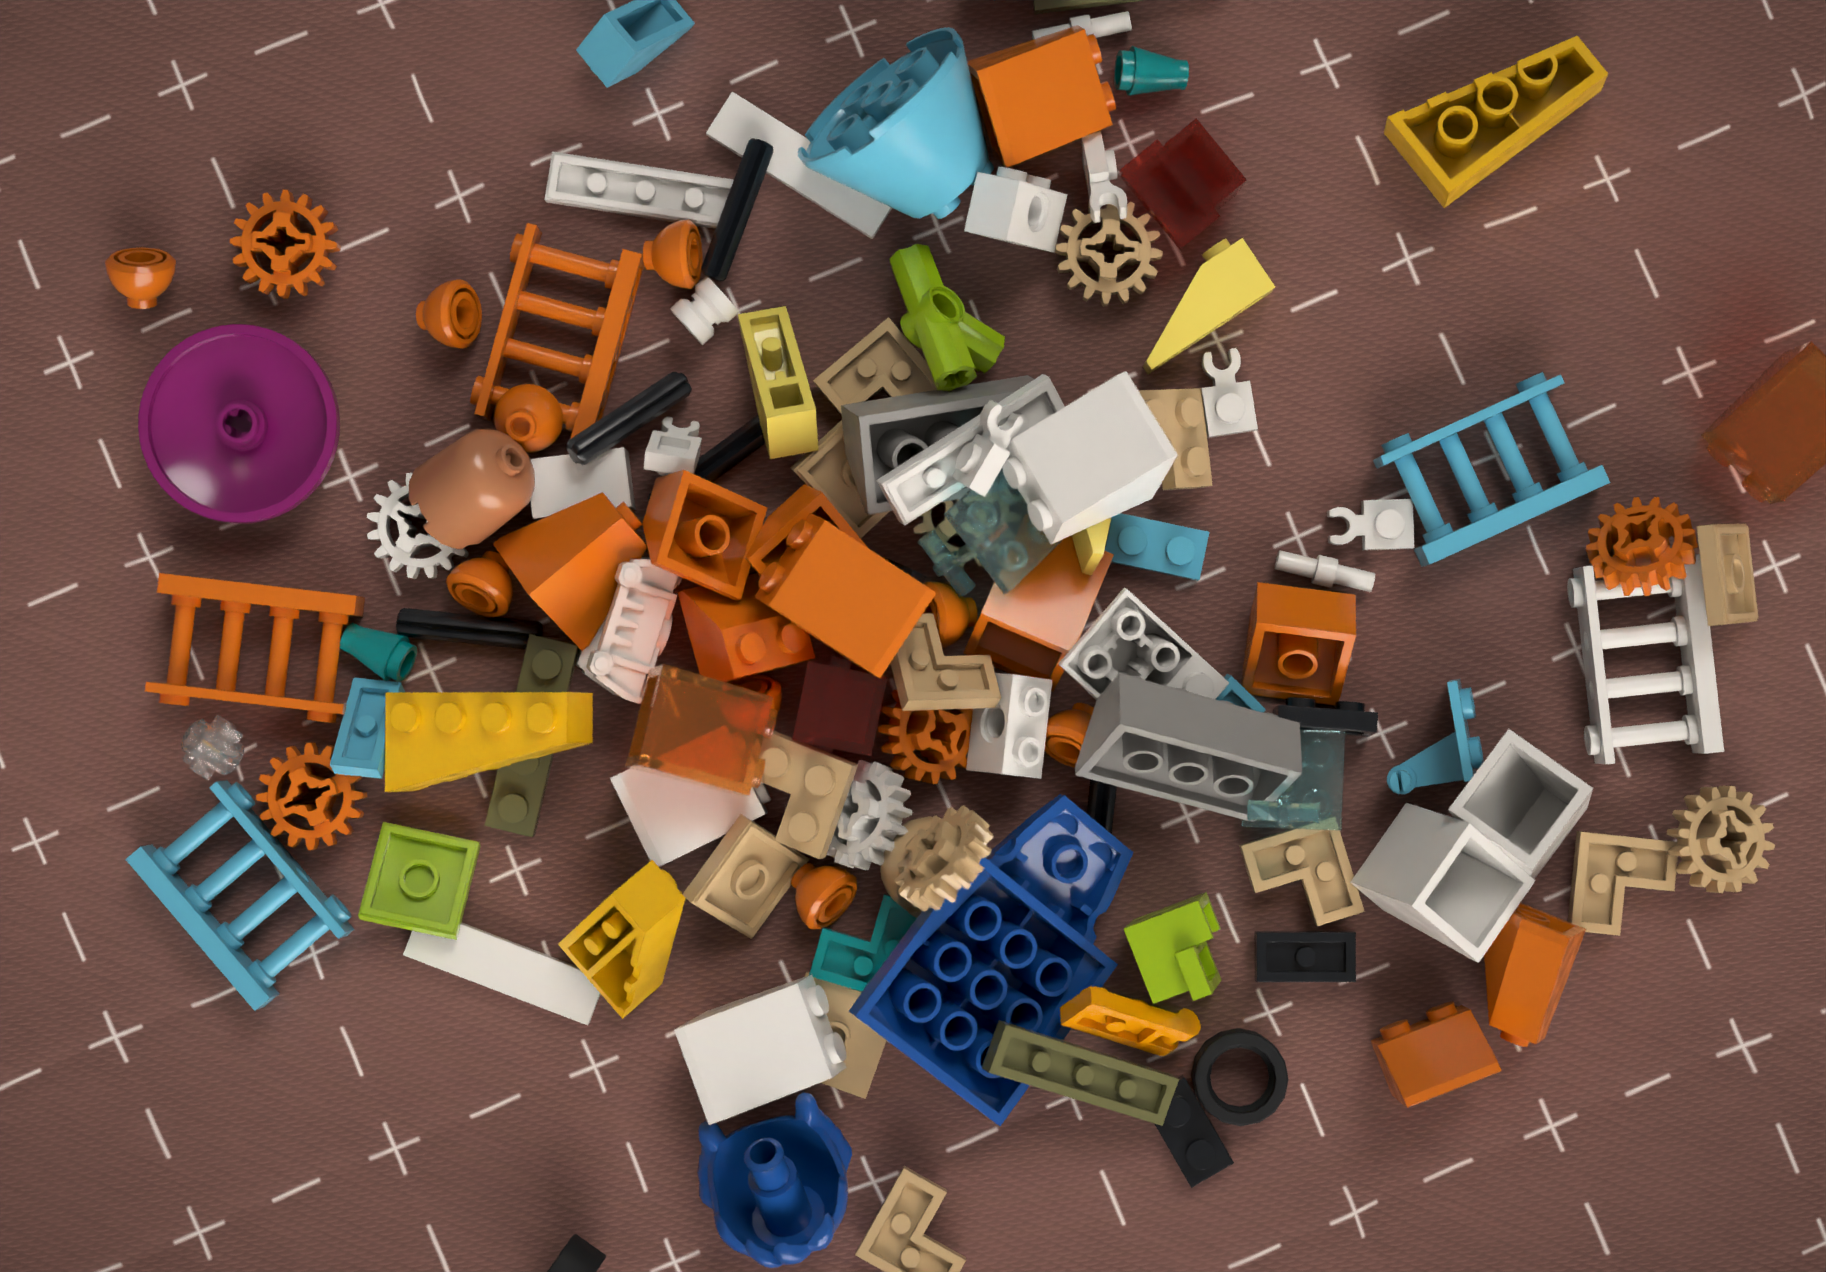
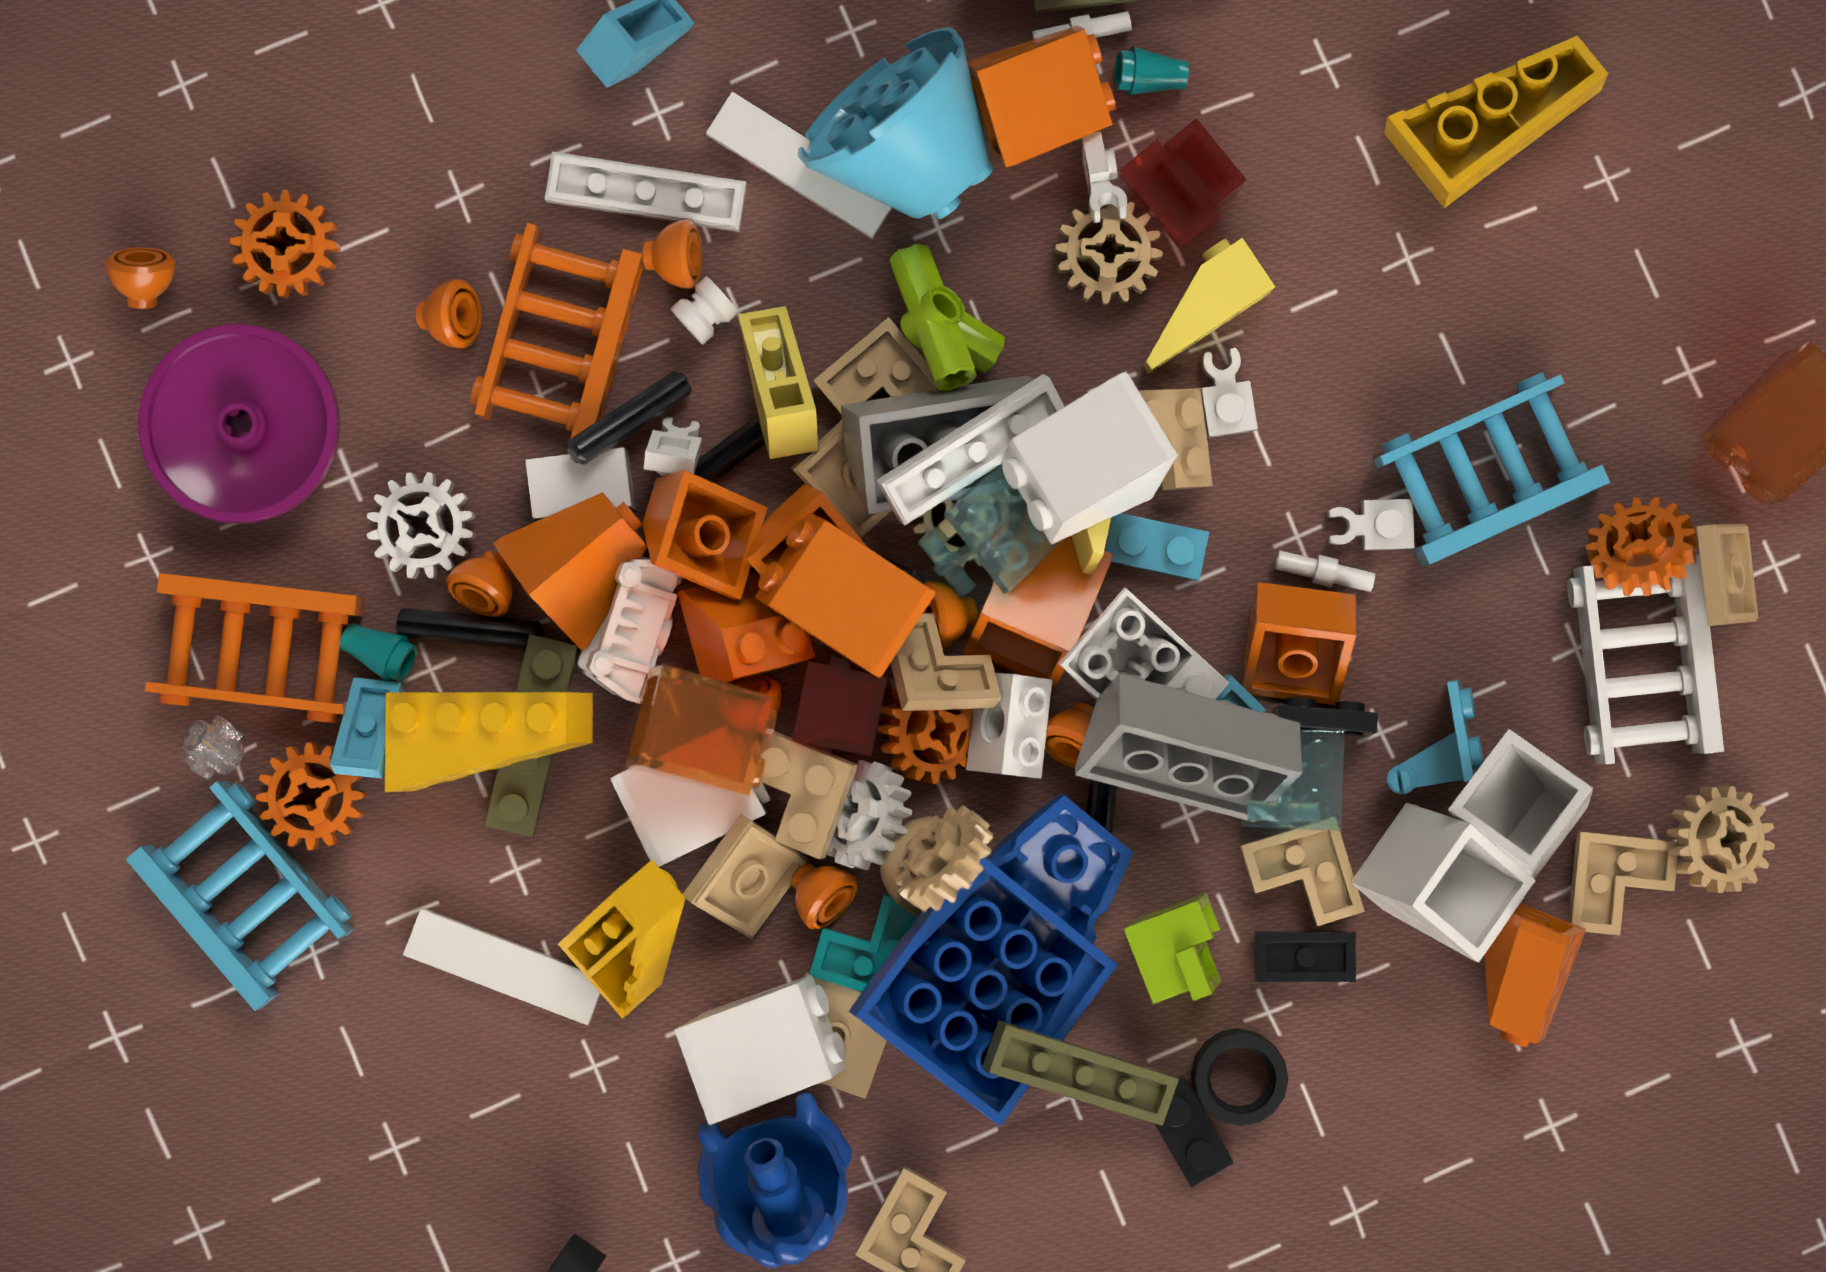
lime plate [358,822,481,940] -> none
nougat cylinder [409,429,535,550] -> none
orange brick [494,384,563,453] -> none
black axle [701,138,773,281] -> none
white plate [952,400,1024,497] -> none
white brick [964,166,1067,253] -> none
light orange plate [1060,986,1201,1056] -> none
orange slope [1371,1001,1502,1108] -> none

